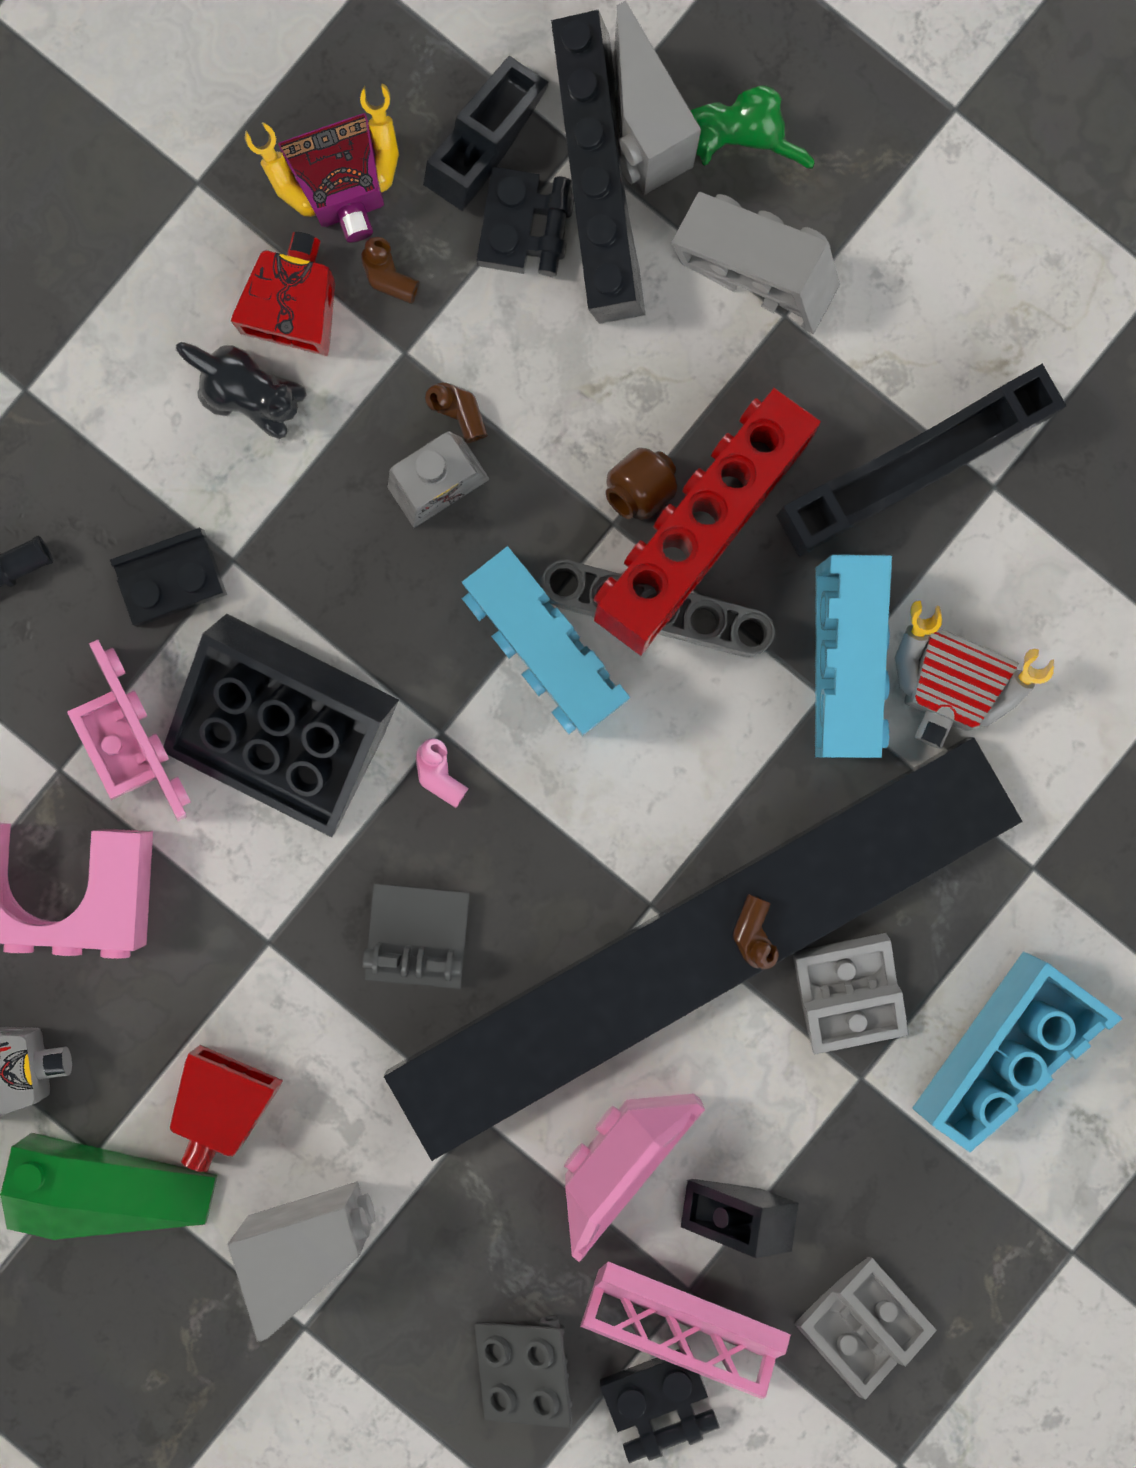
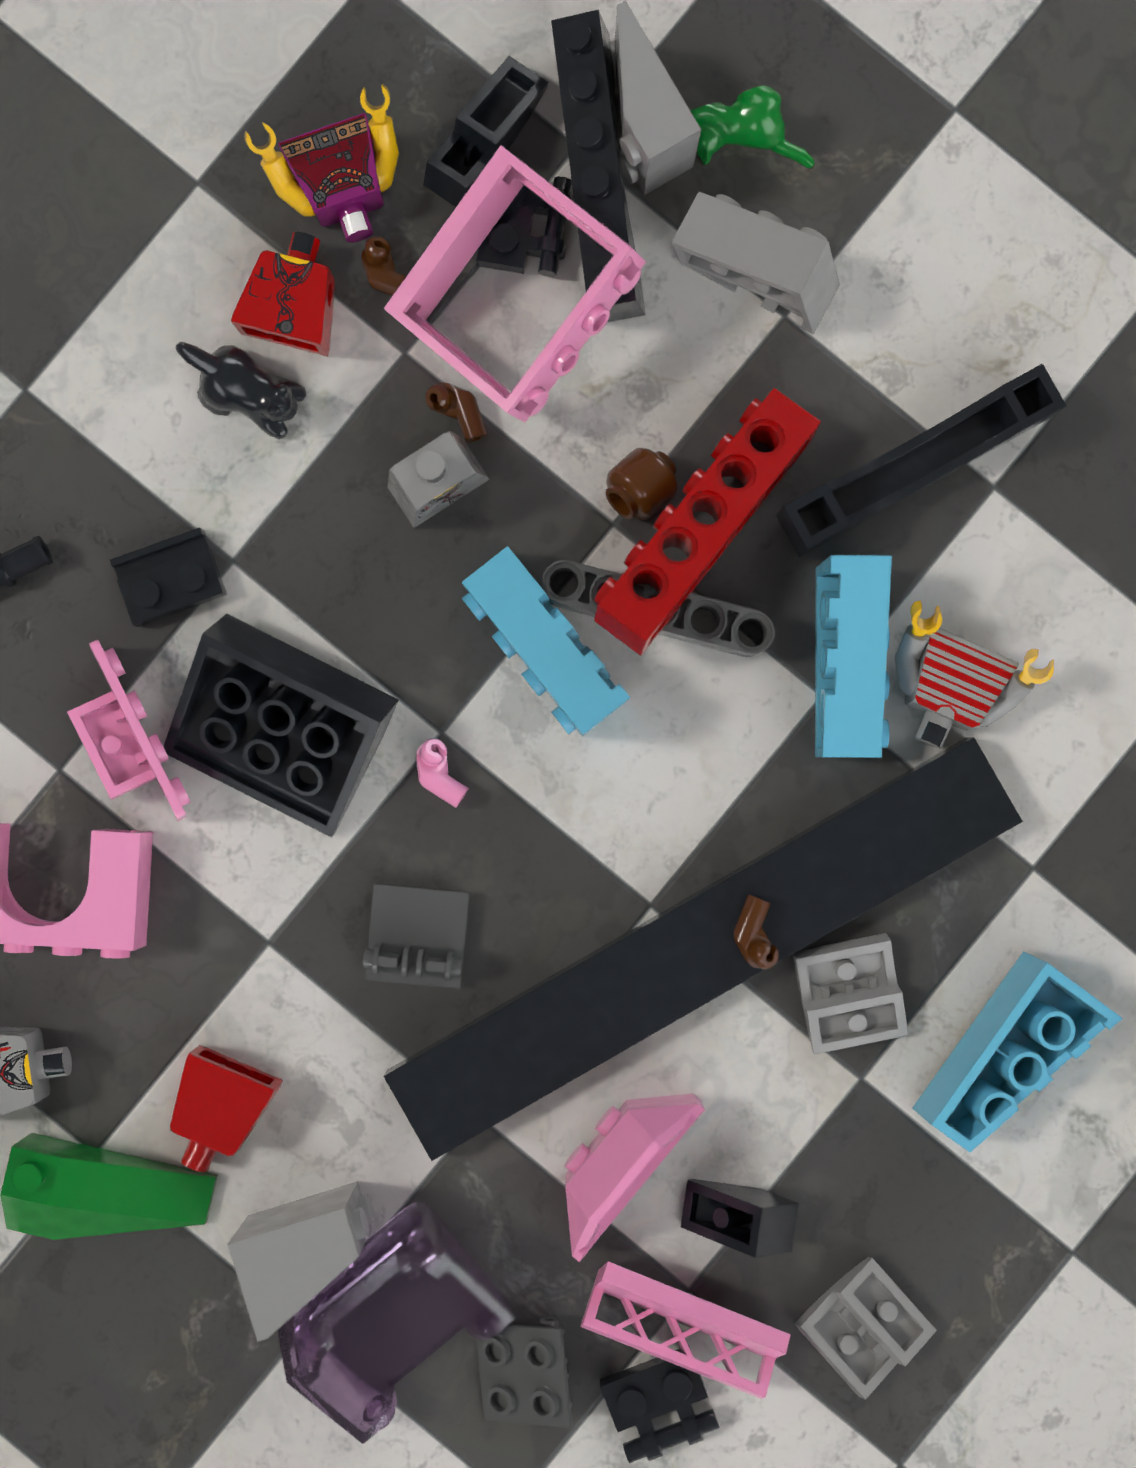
none -> clear purple windscreen [277,1202,515,1444]
none -> bright pink window [384,145,646,422]

